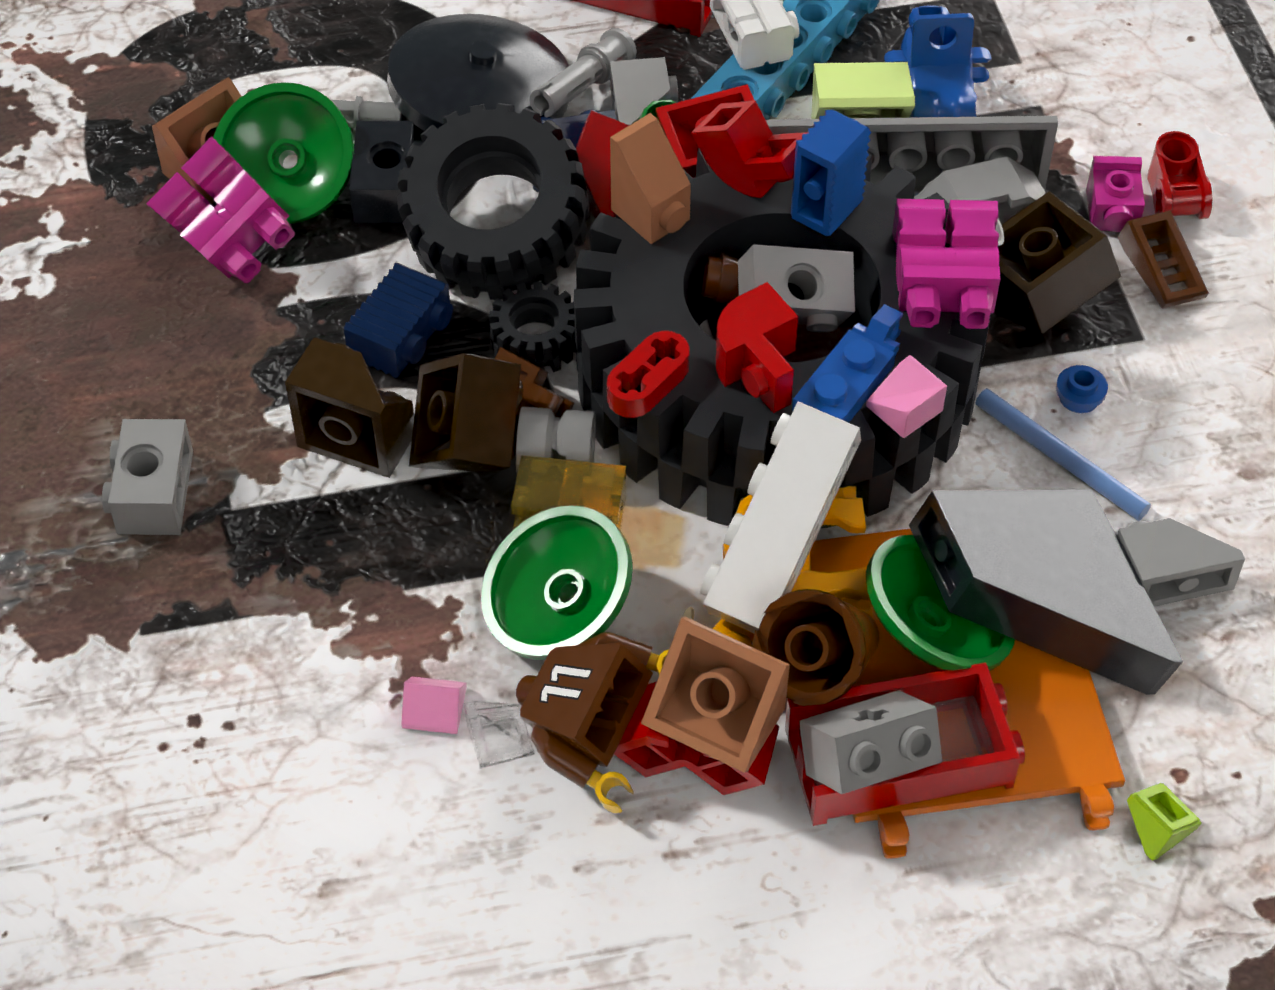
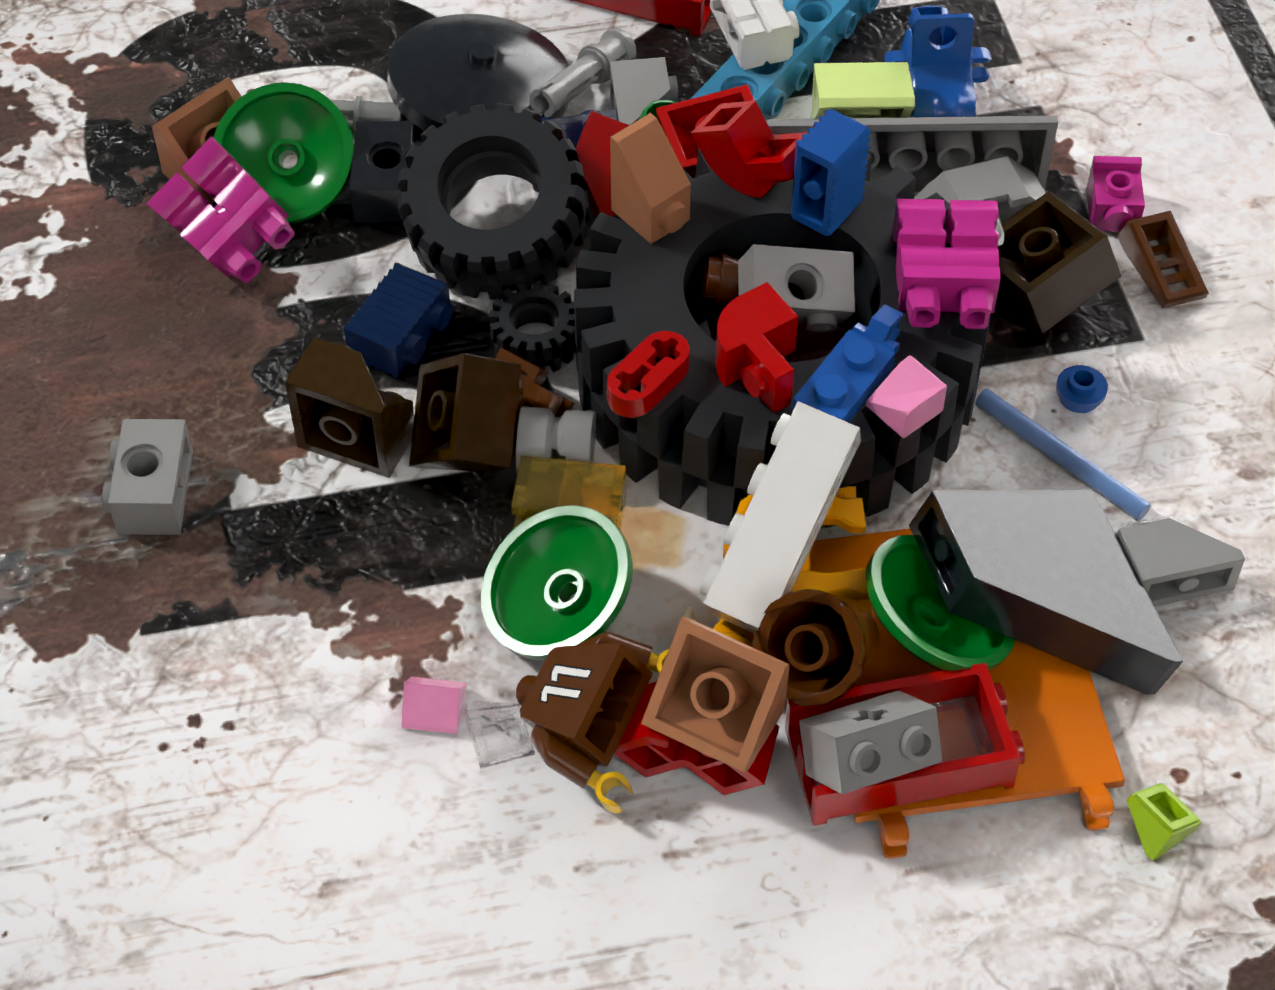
red piece [1148,131,1213,219] -> none

